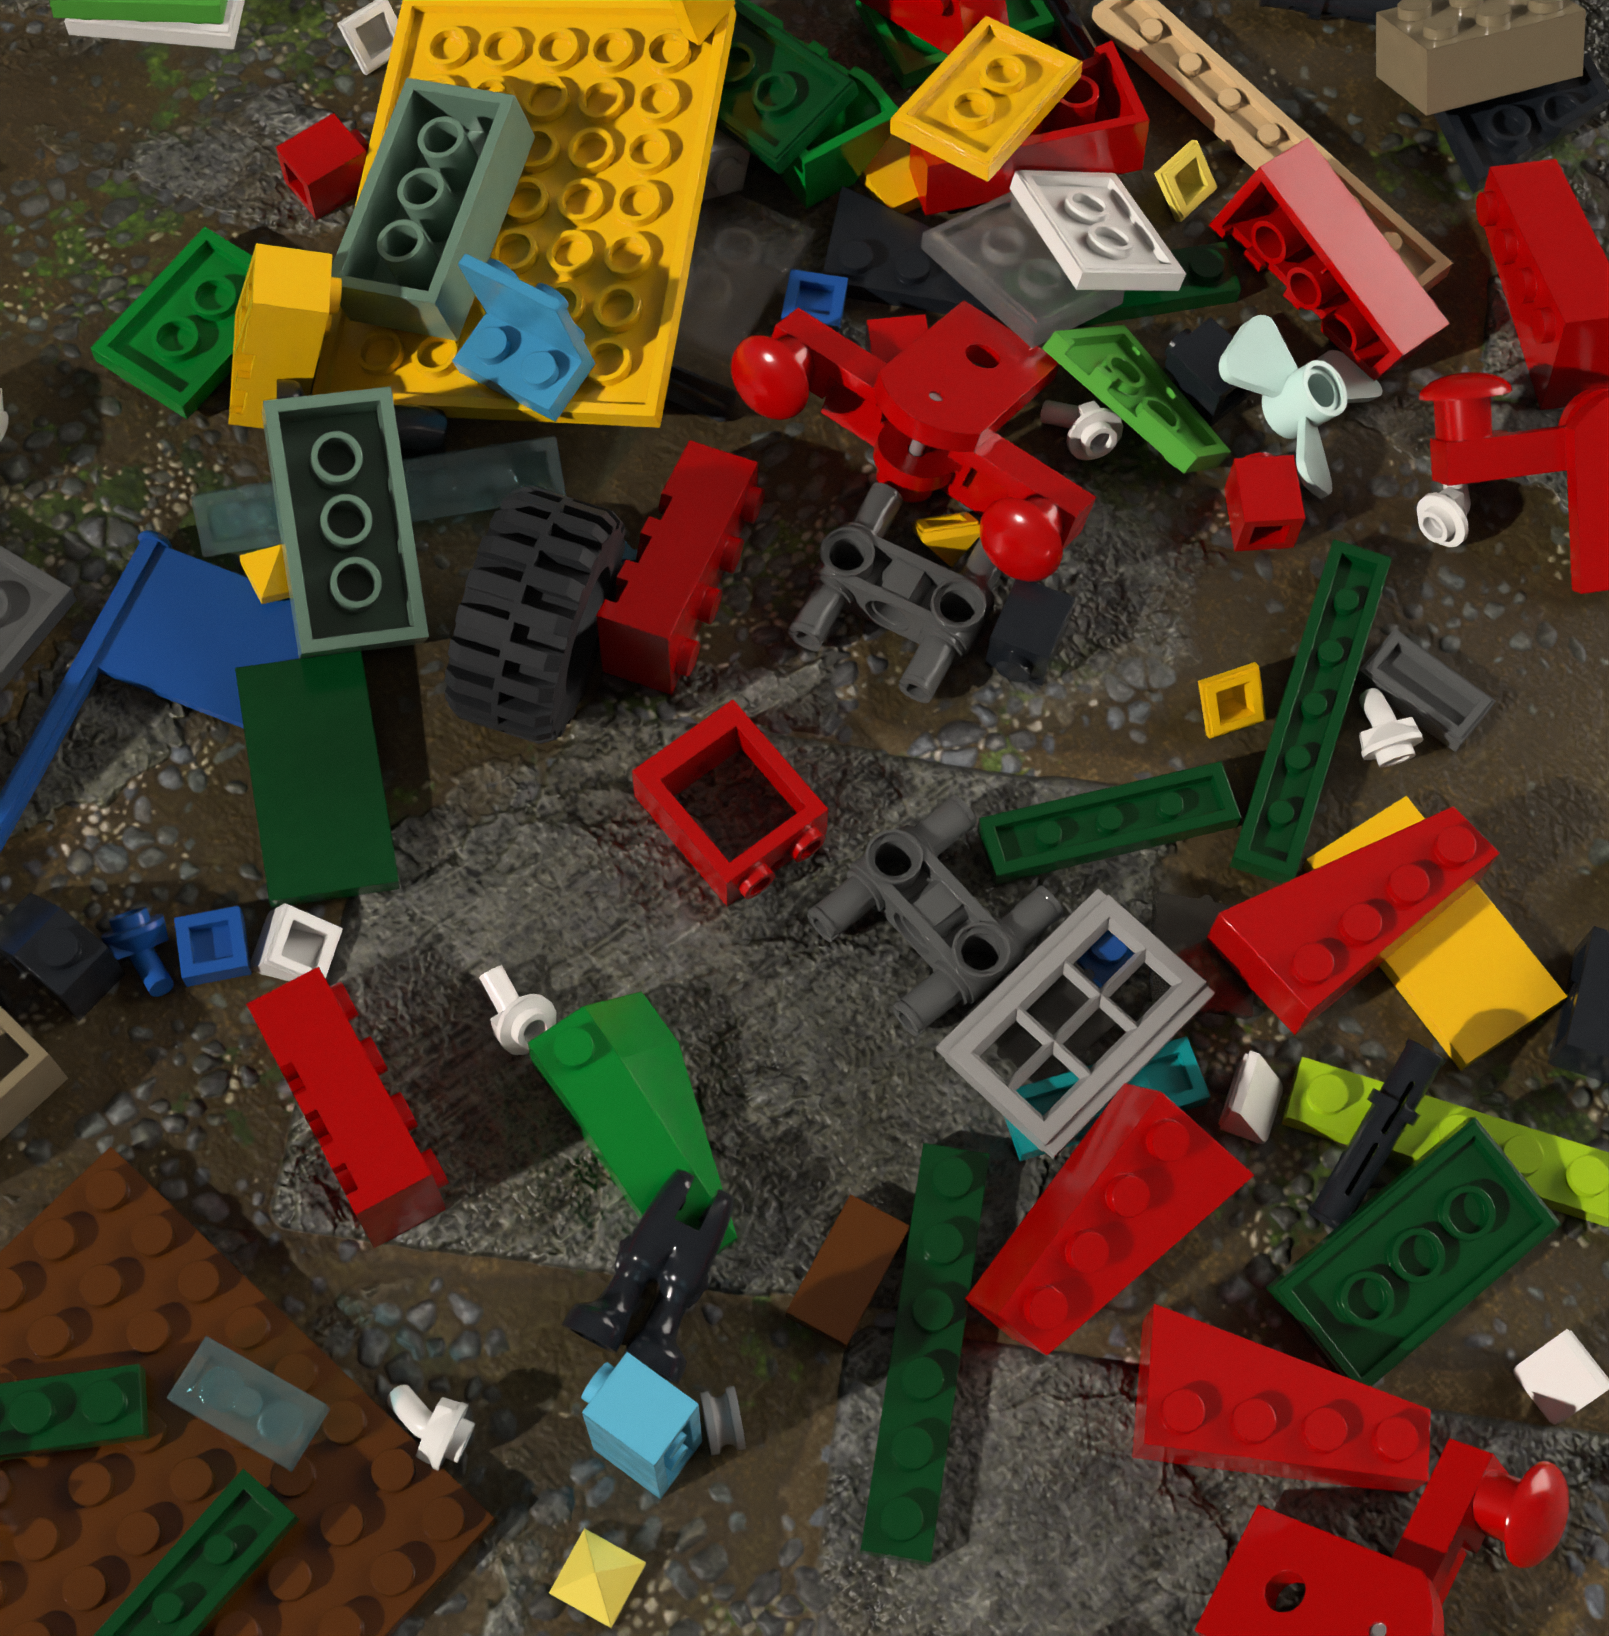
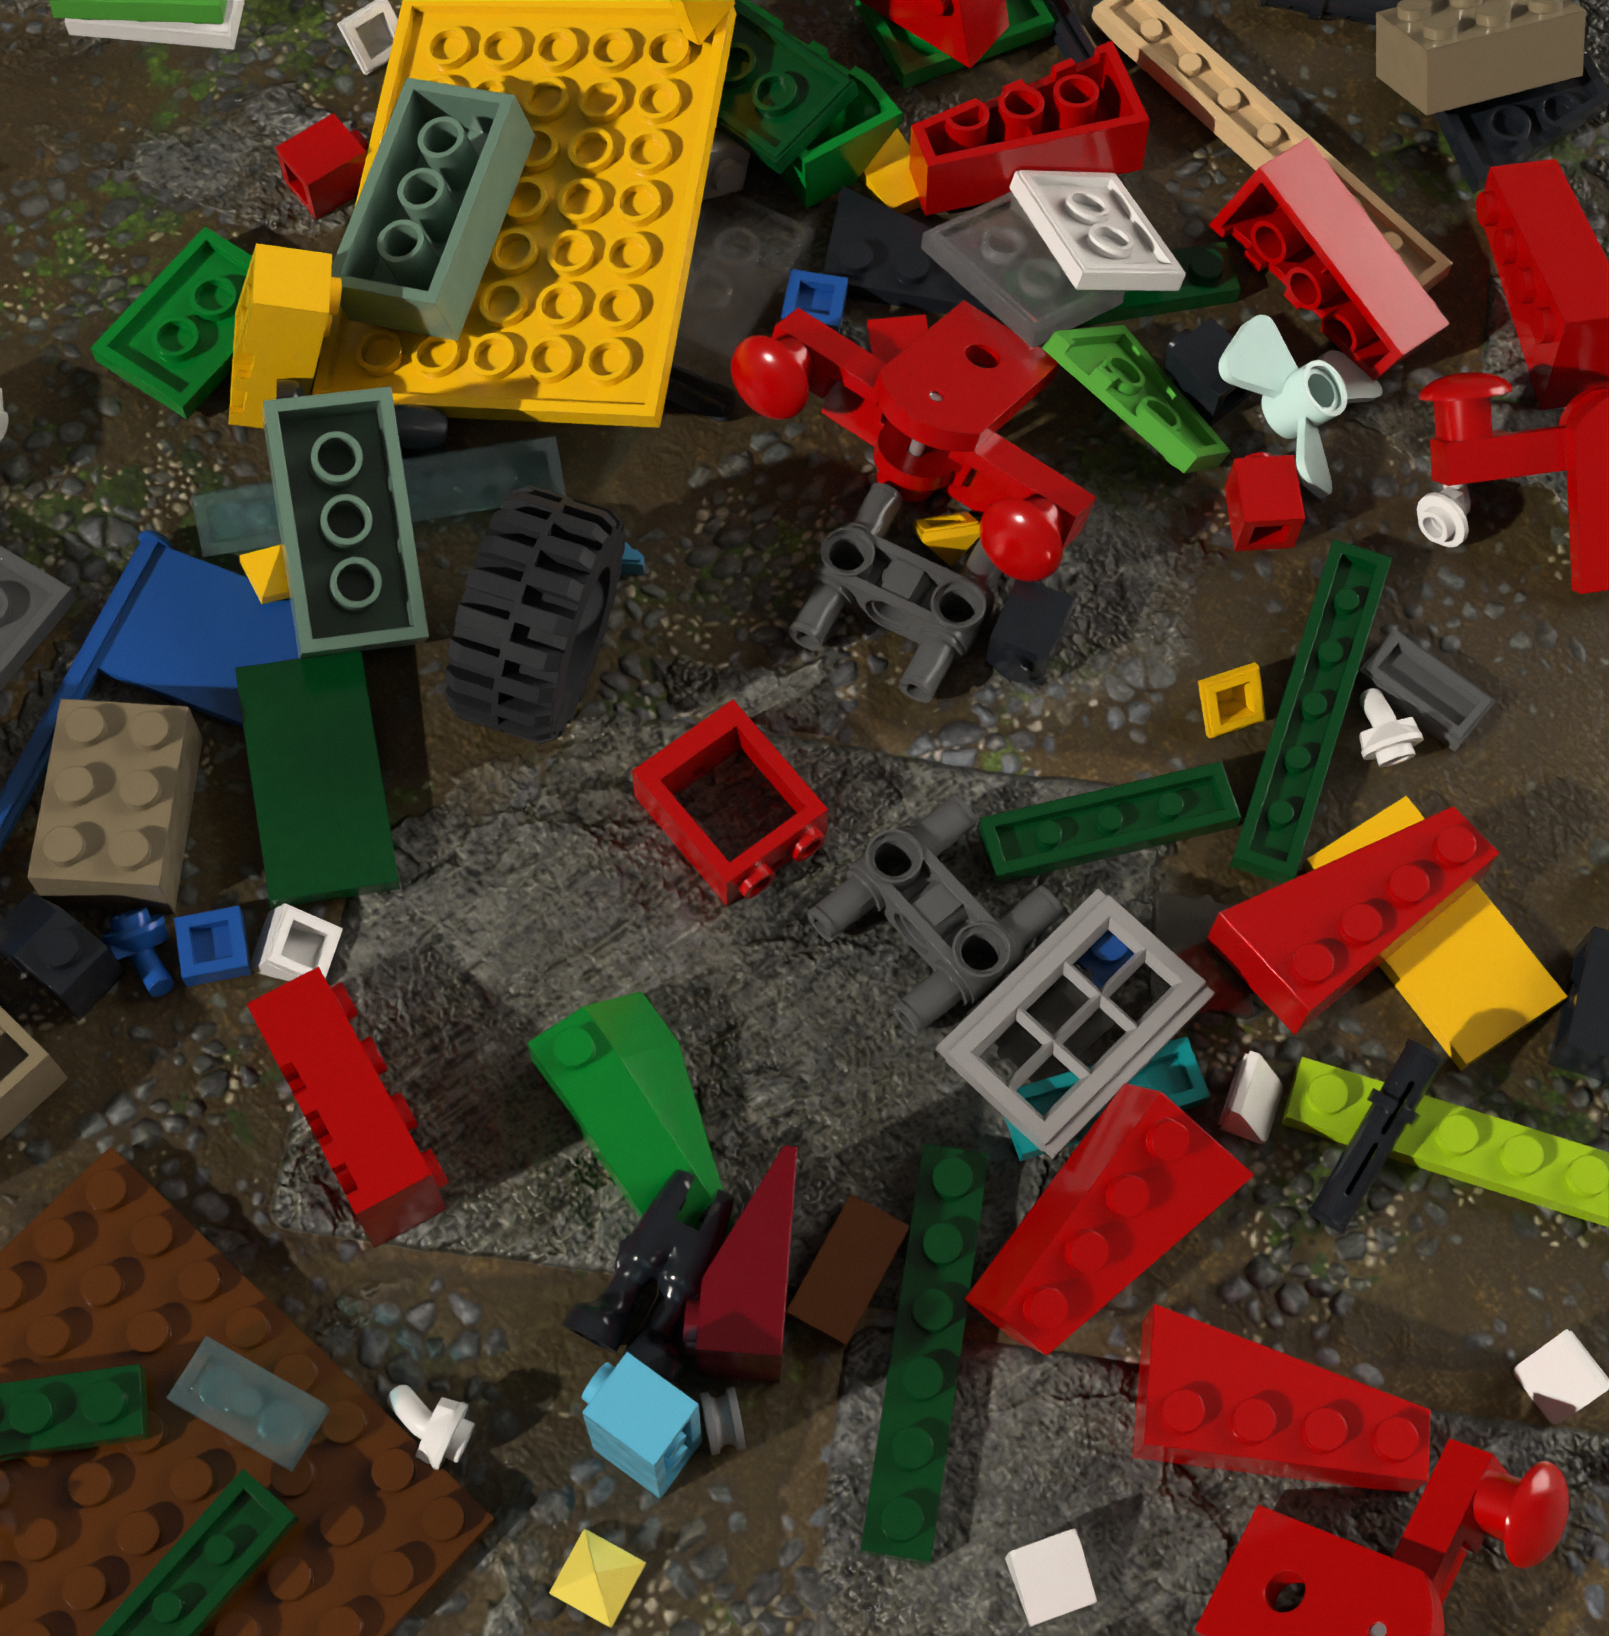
dark azure bracket [452,253,596,422] -> none
white plate [479,965,556,1055] -> none
red wedge [596,440,765,695] -> none
yellow tile [890,15,1083,182] -> none
white plate [1040,400,1123,461] -> none
light yellow slope [1154,140,1218,222] -> none
dark green tile [1266,1117,1561,1387] -> none
none -> dark tan brick [27,699,203,914]
none -> dark red slope [683,1146,798,1383]
none -> white slope [1005,1528,1097,1627]

